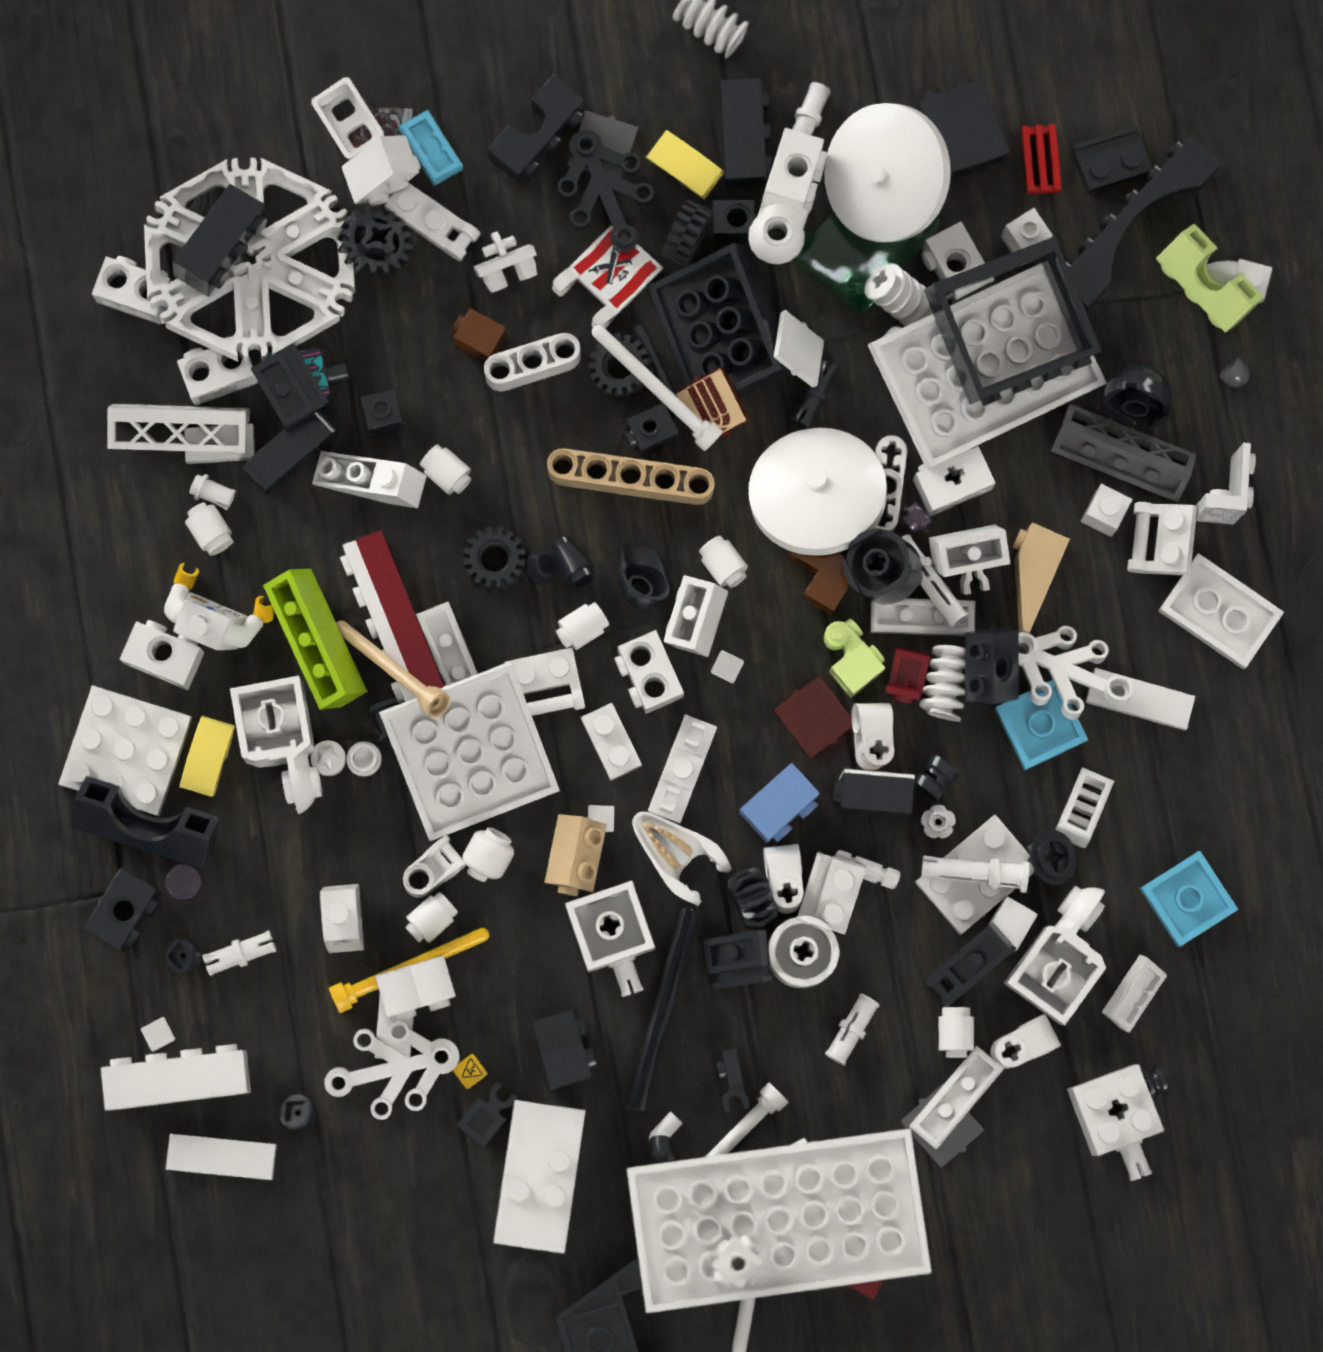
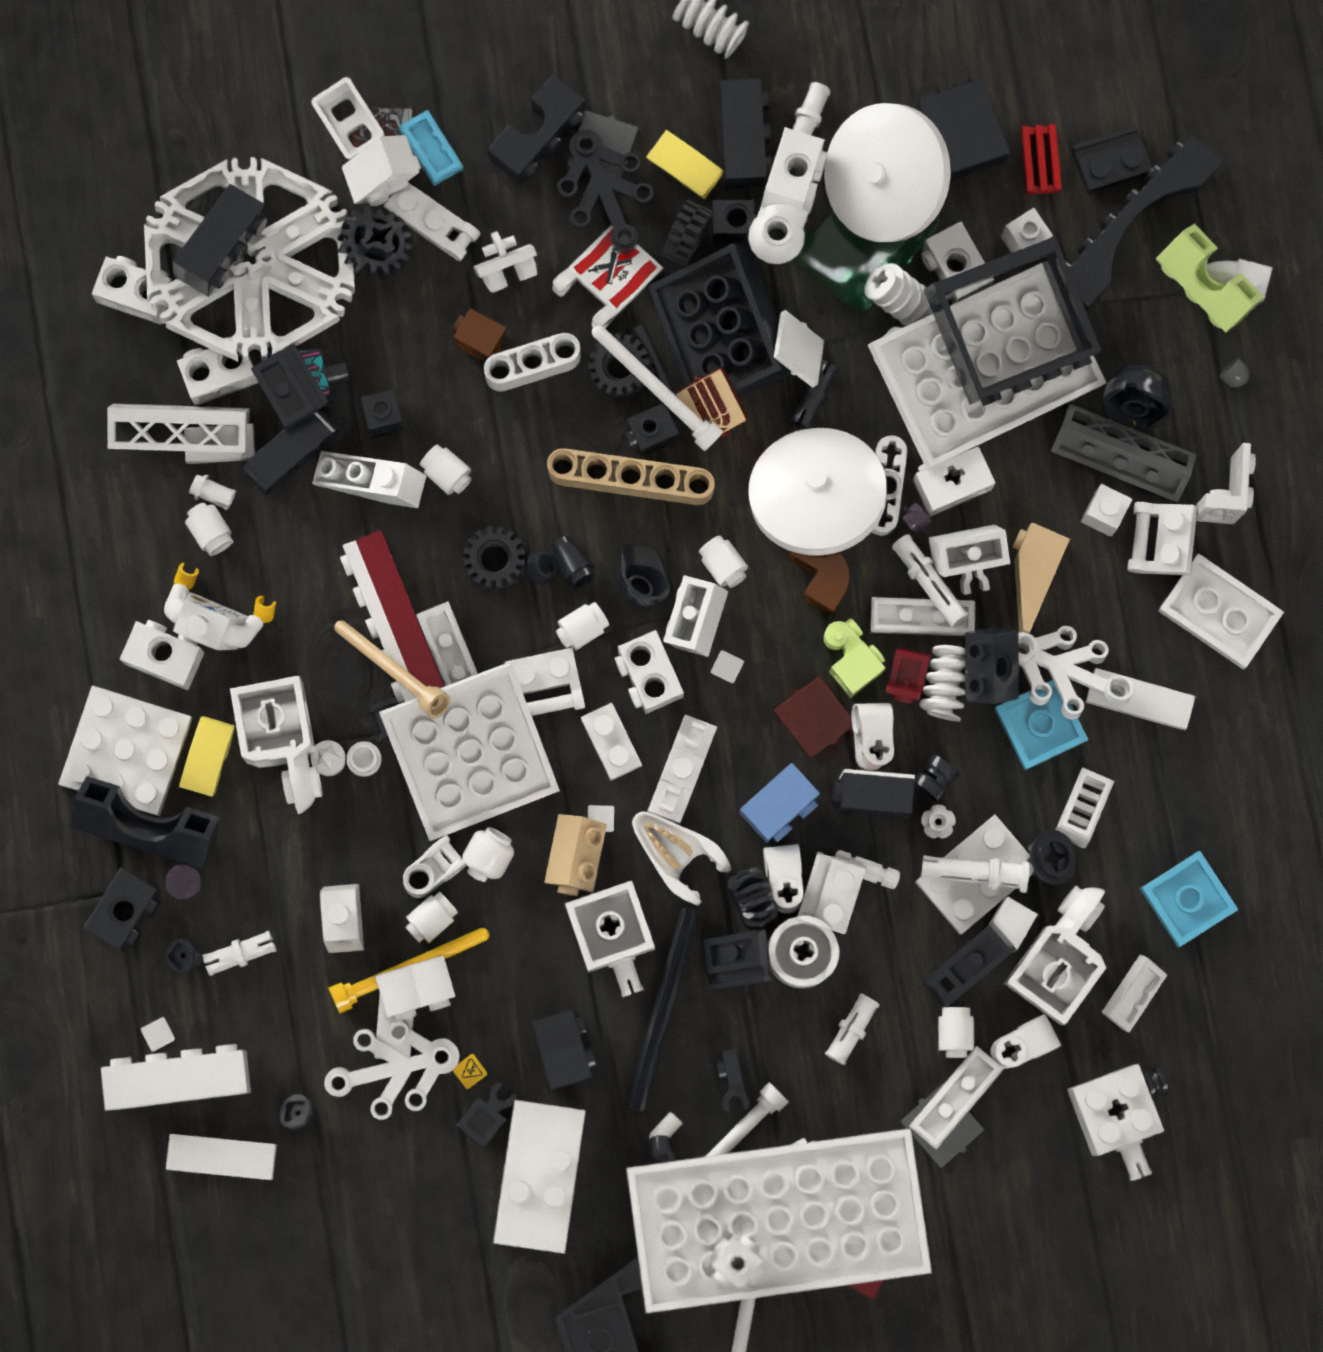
lime brick [263,569,367,710] -> none
black brick [843,528,923,605] -> none

